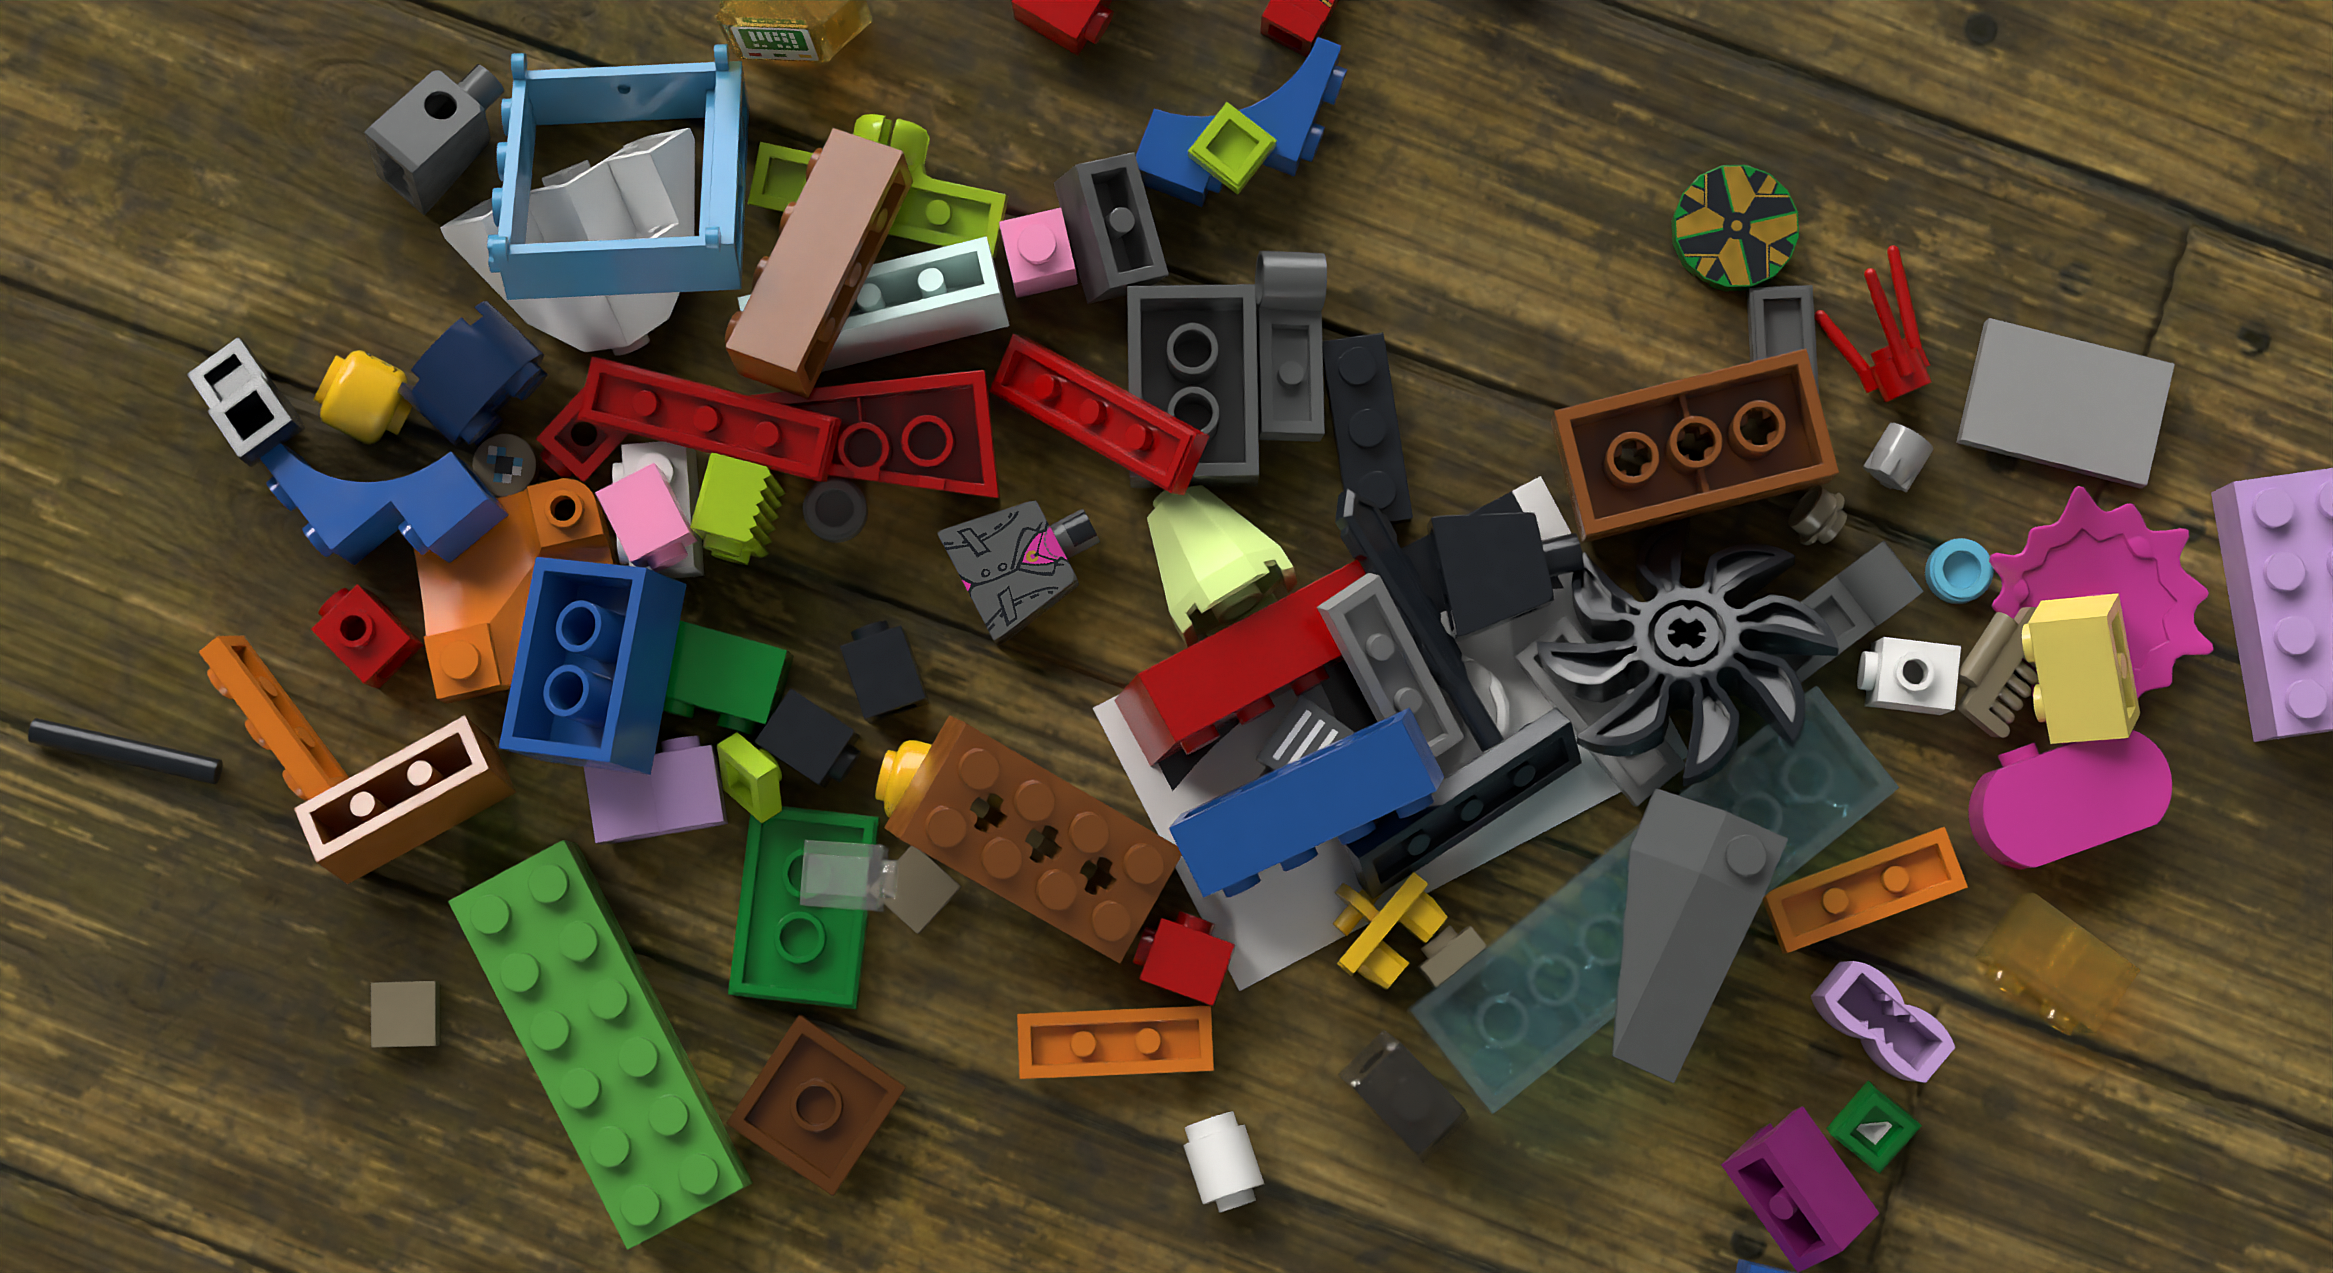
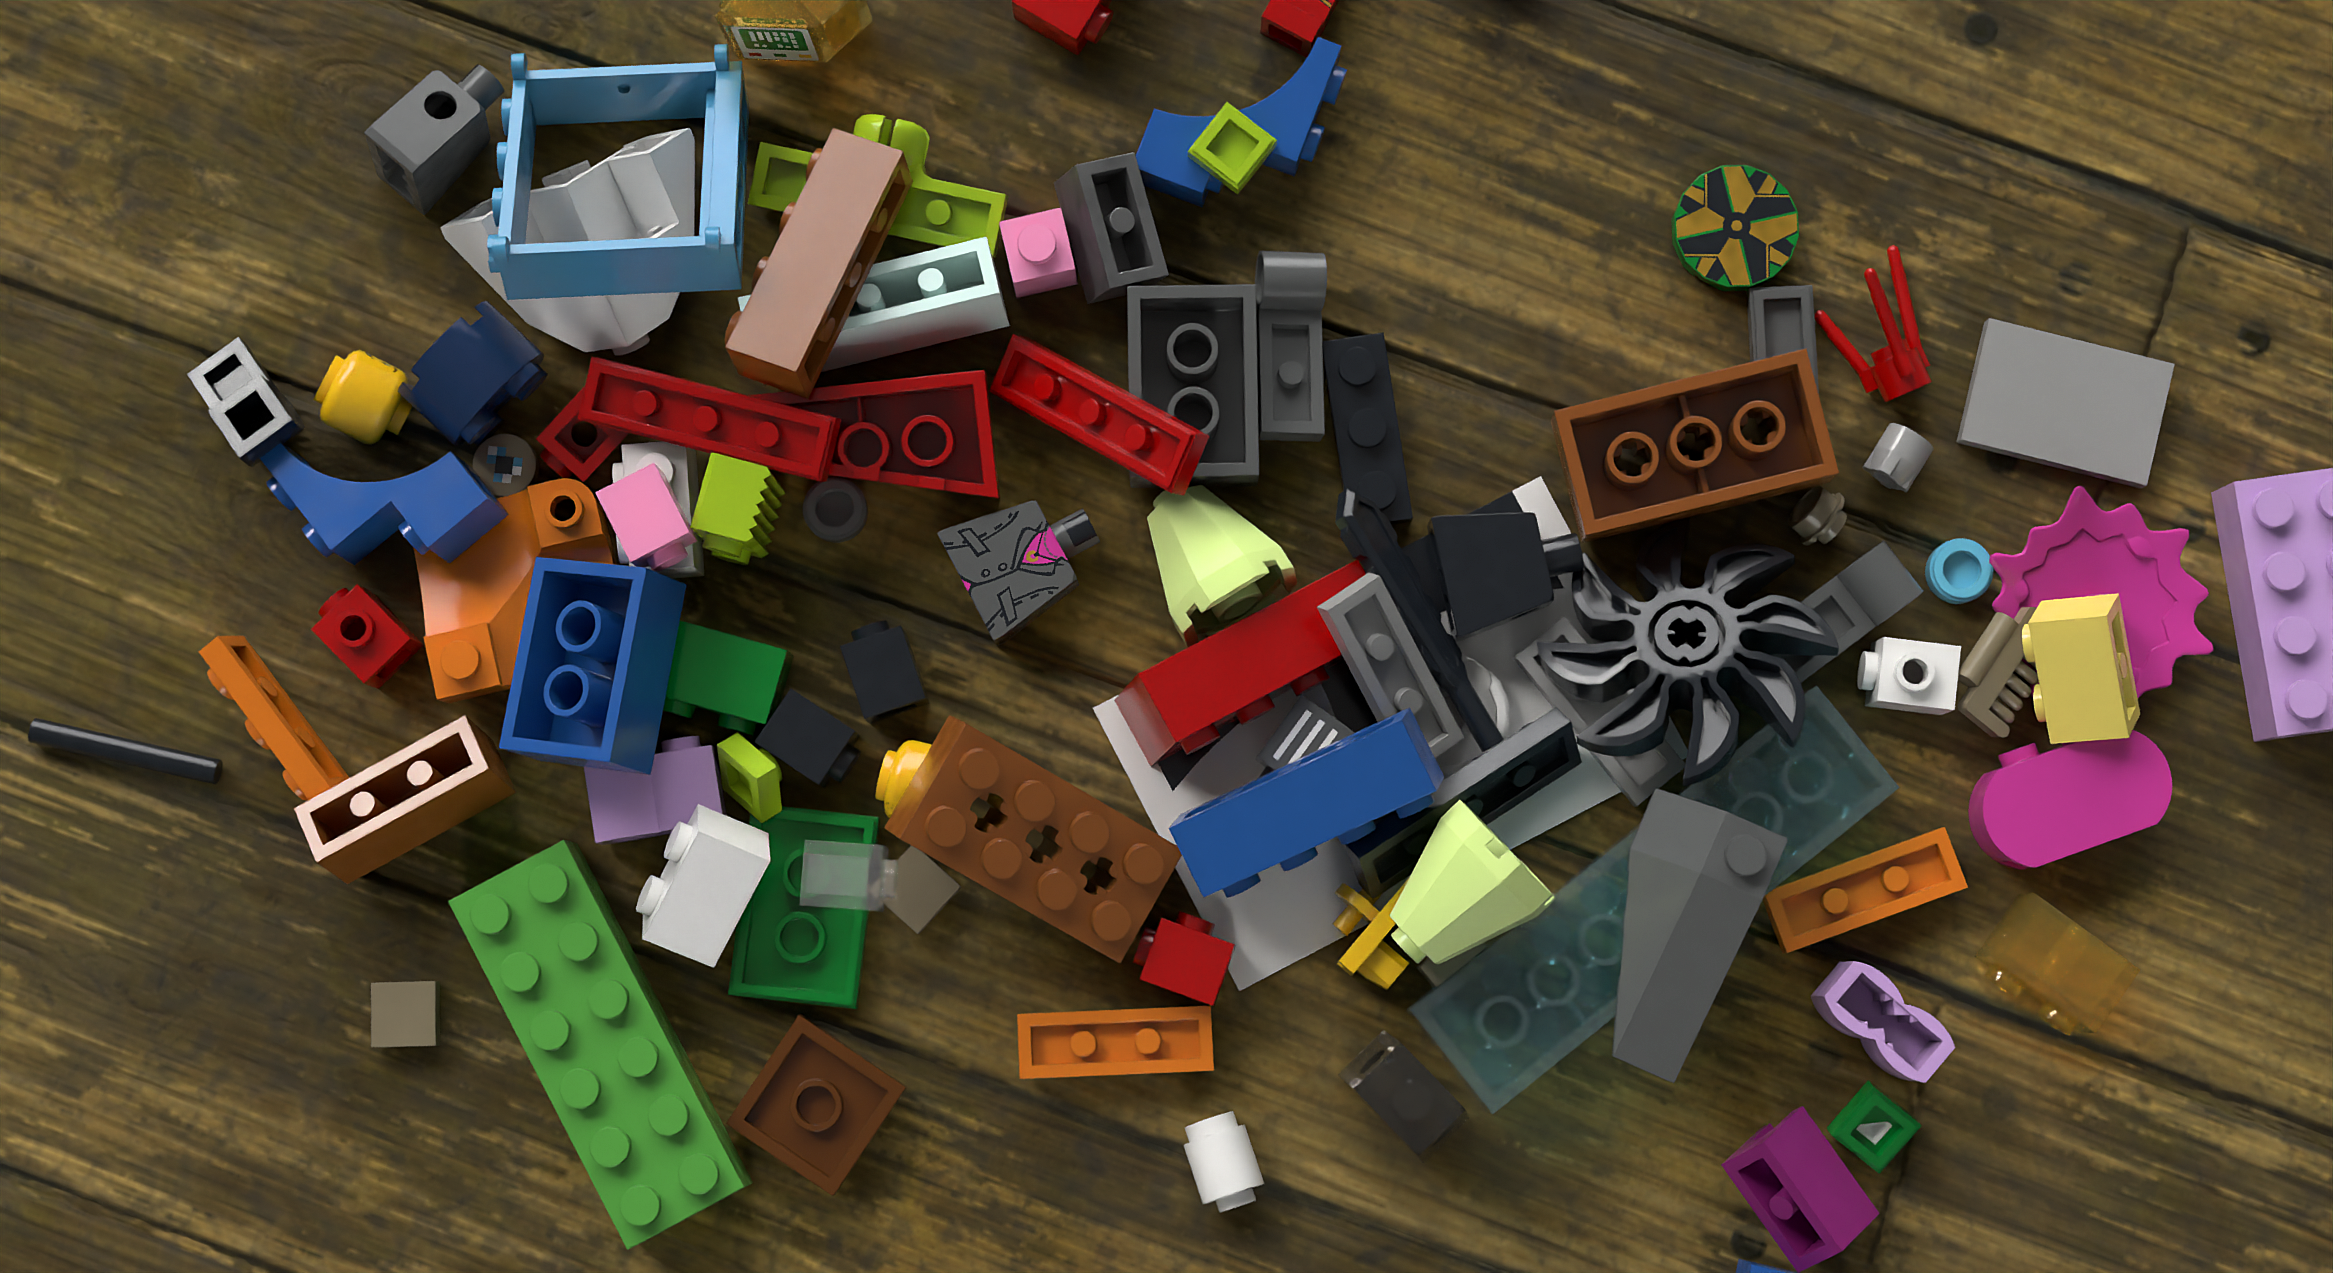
none -> white piece [636,804,770,968]
none -> yellowish green cone [1390,800,1556,964]

